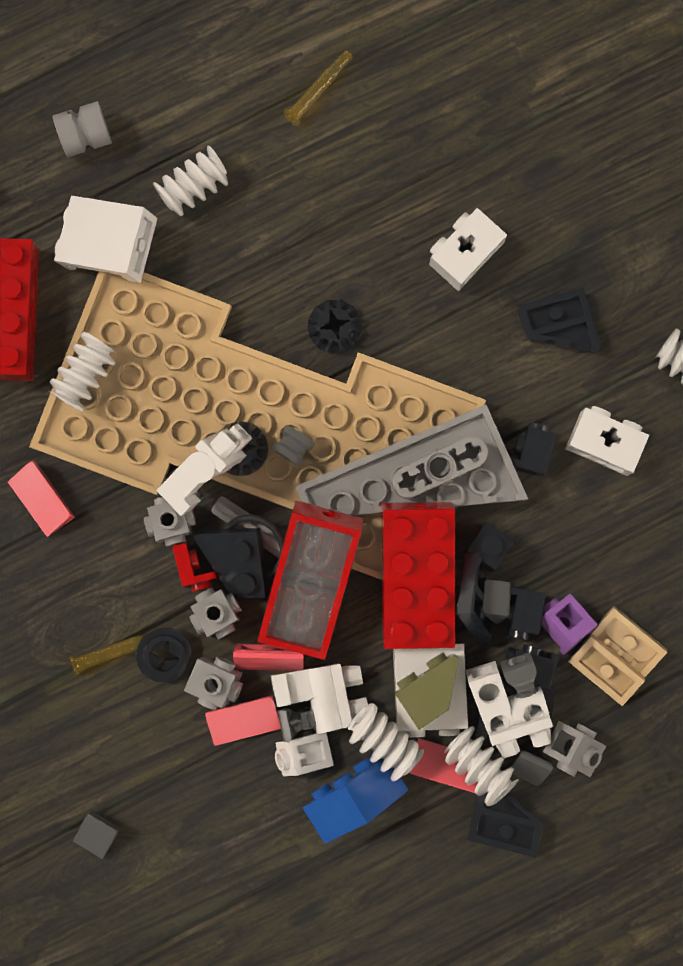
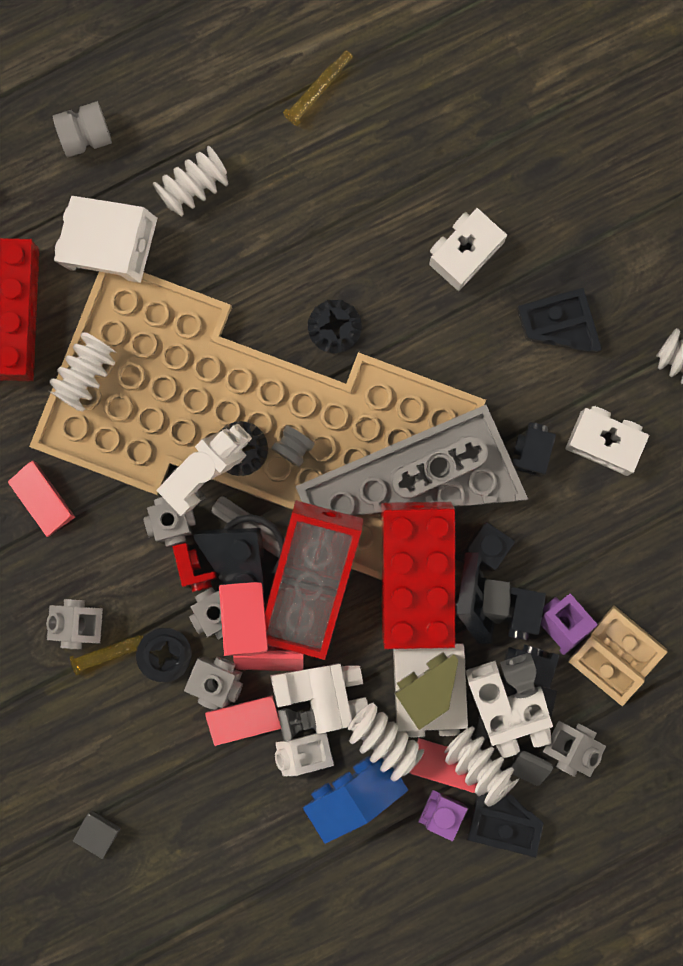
none -> light grey brick [46,599,103,649]
none -> coral slope [219,582,268,656]
none -> medium lavender brick [418,790,467,841]

